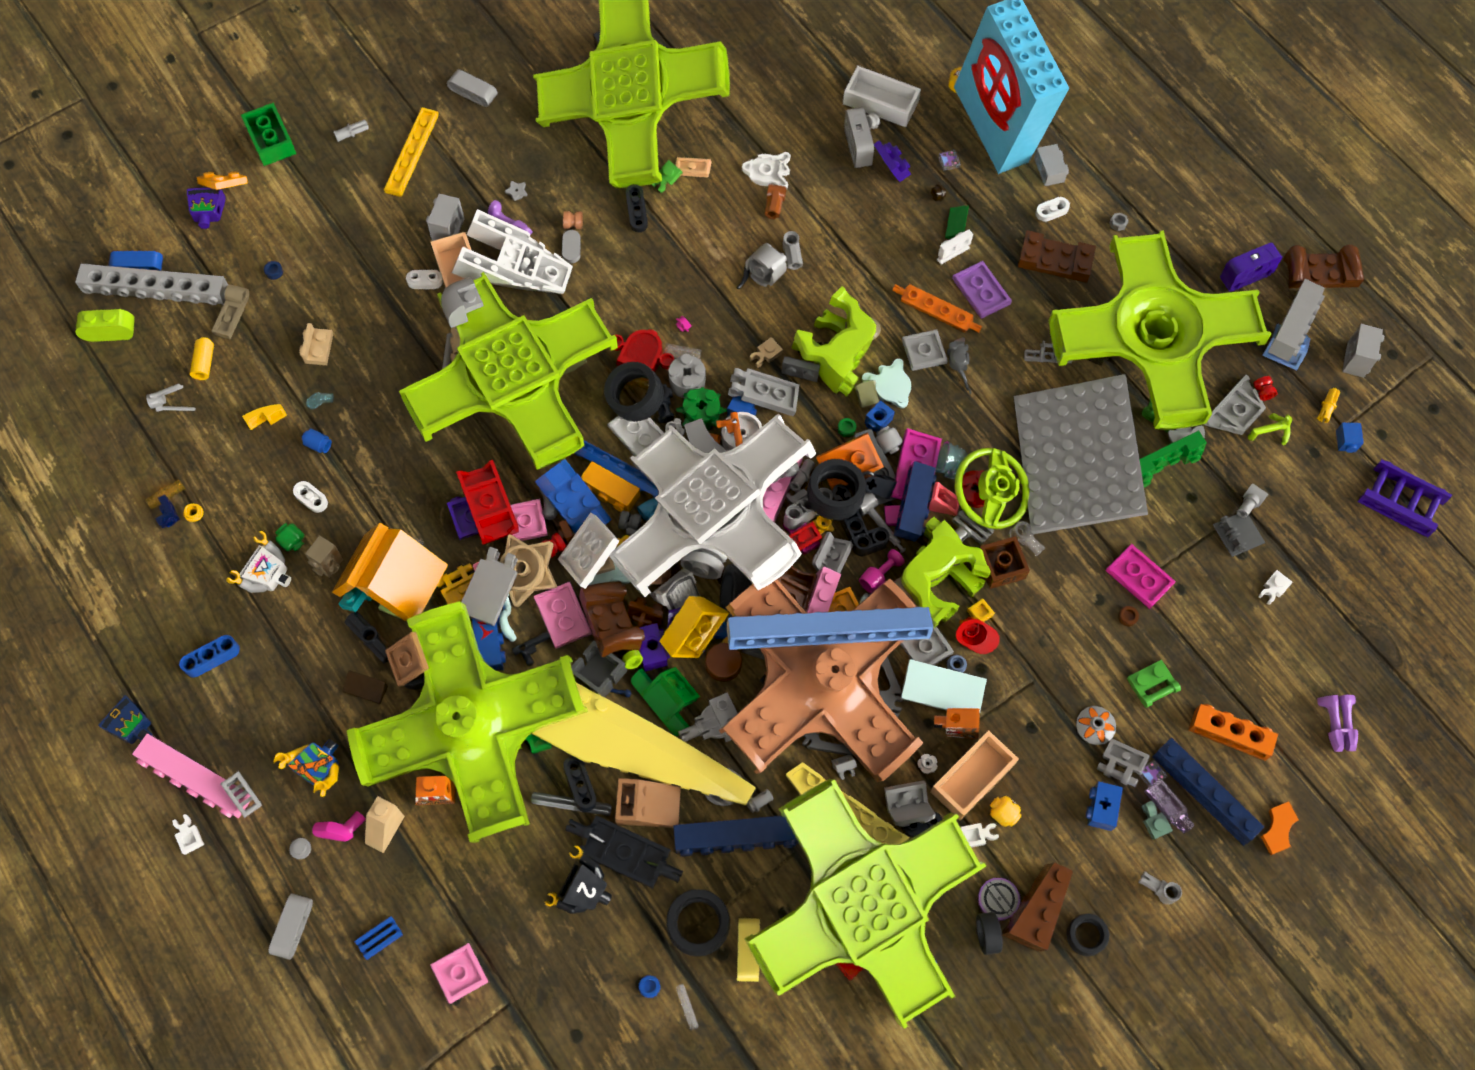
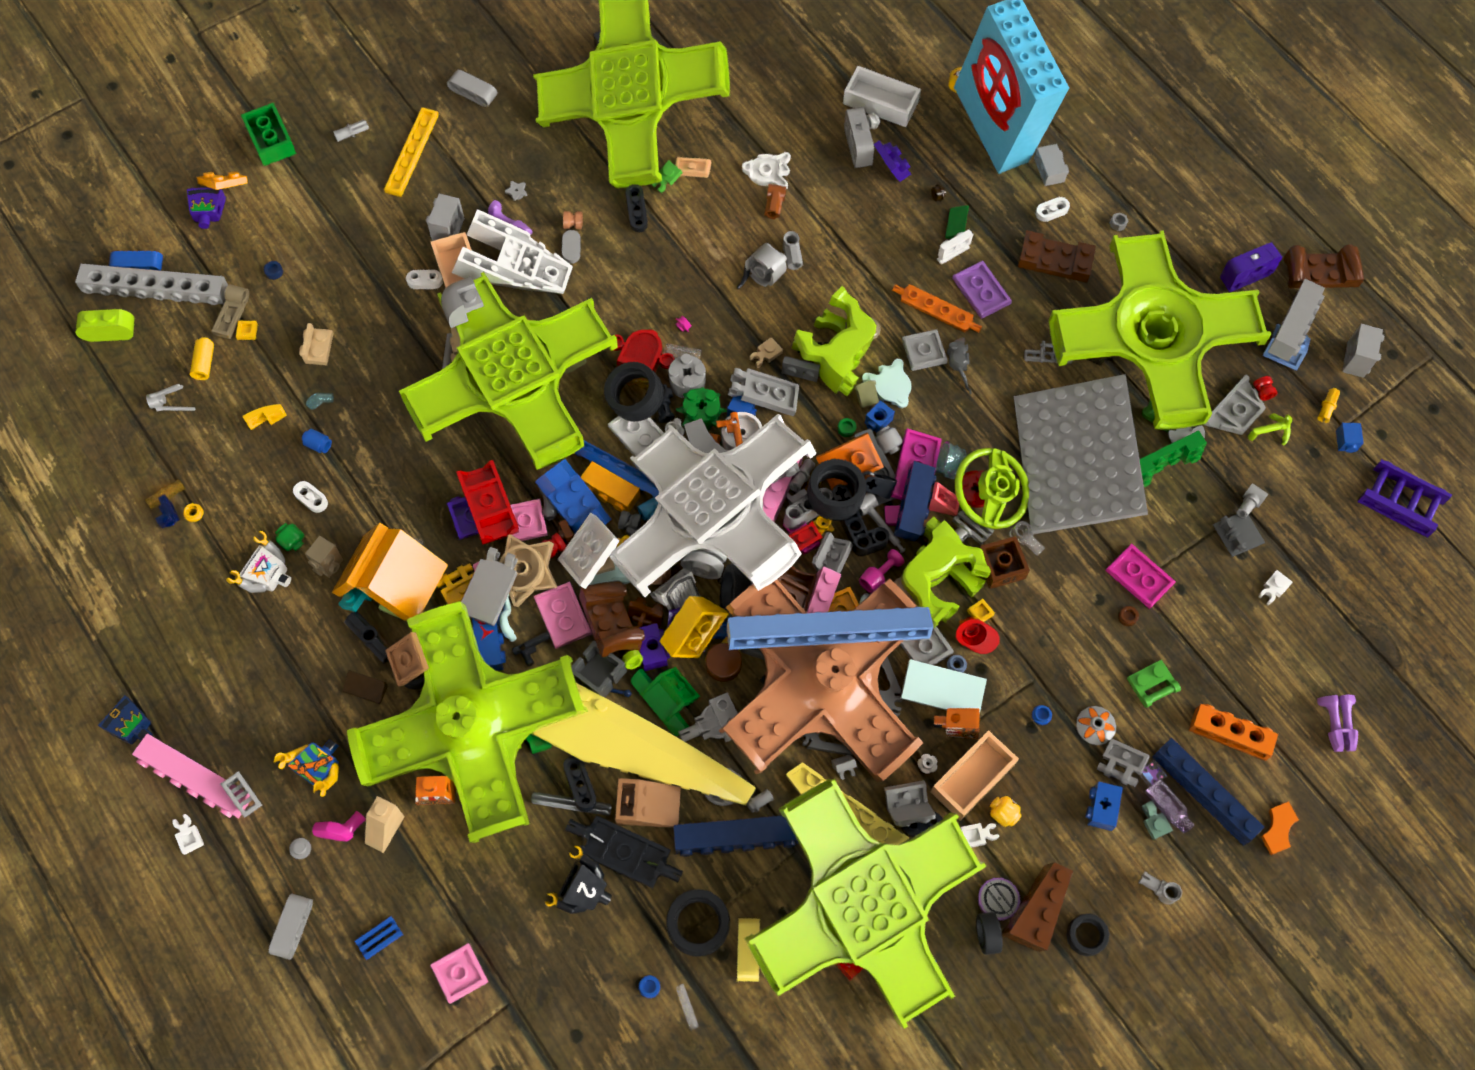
blue beam [179,635,240,678] -> none
clear tile [938,150,961,171] -> none
none -> yellow tile [236,321,258,340]
none -> blue plate [1032,705,1052,725]

